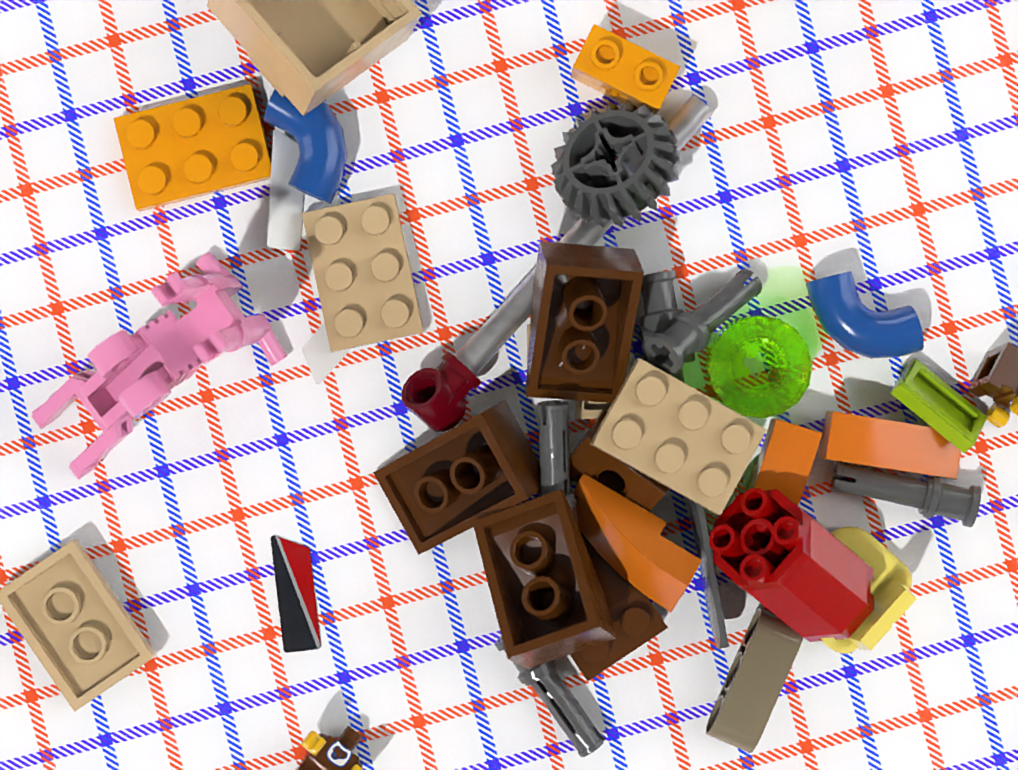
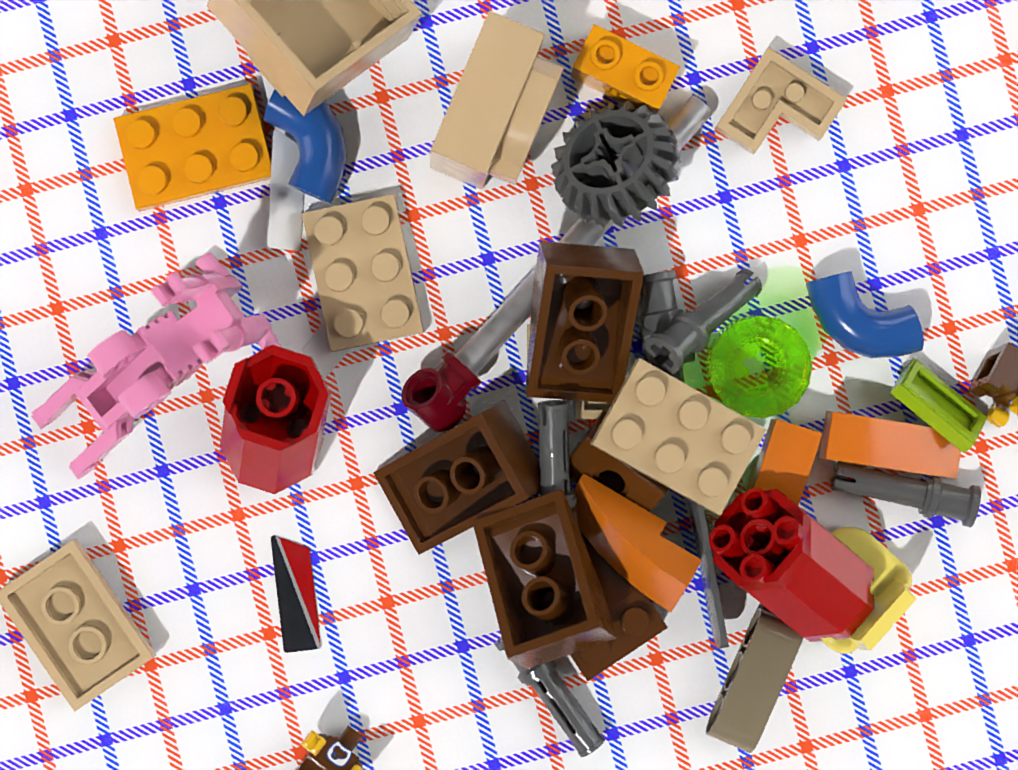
none -> red brick [220,345,331,494]
none -> tan container [430,10,564,190]
none -> tan plate [714,47,847,155]

